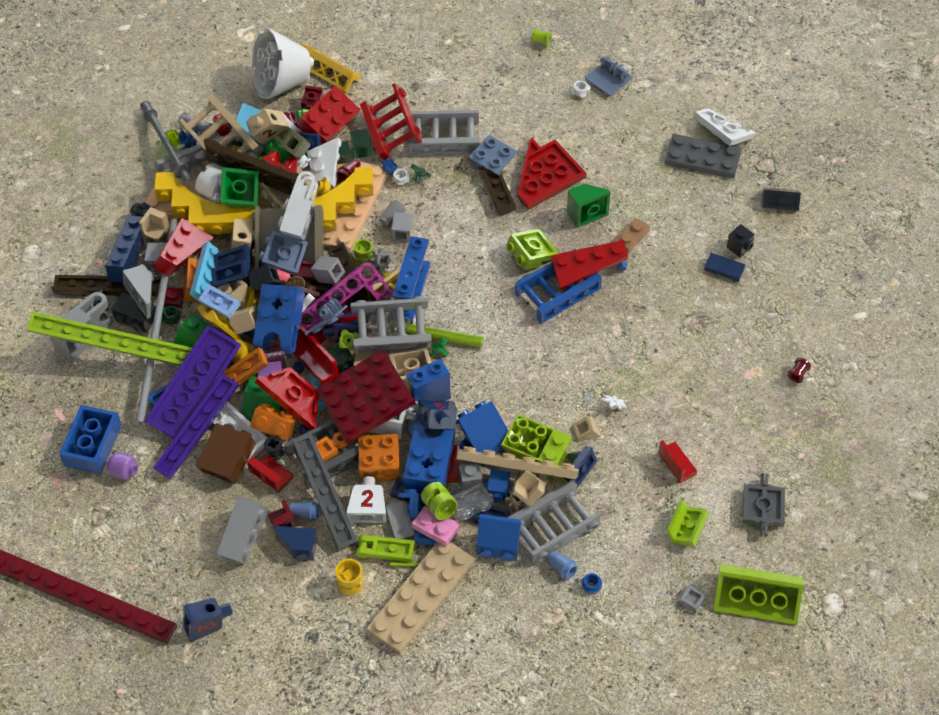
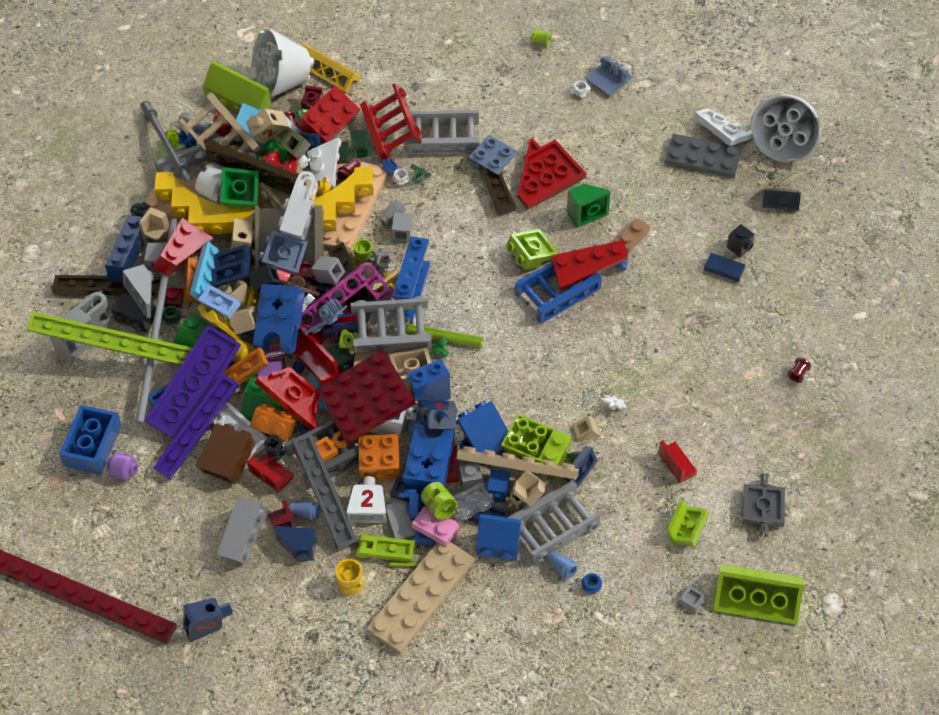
none -> lime slope [203,61,272,115]
none -> white cone [750,94,821,163]

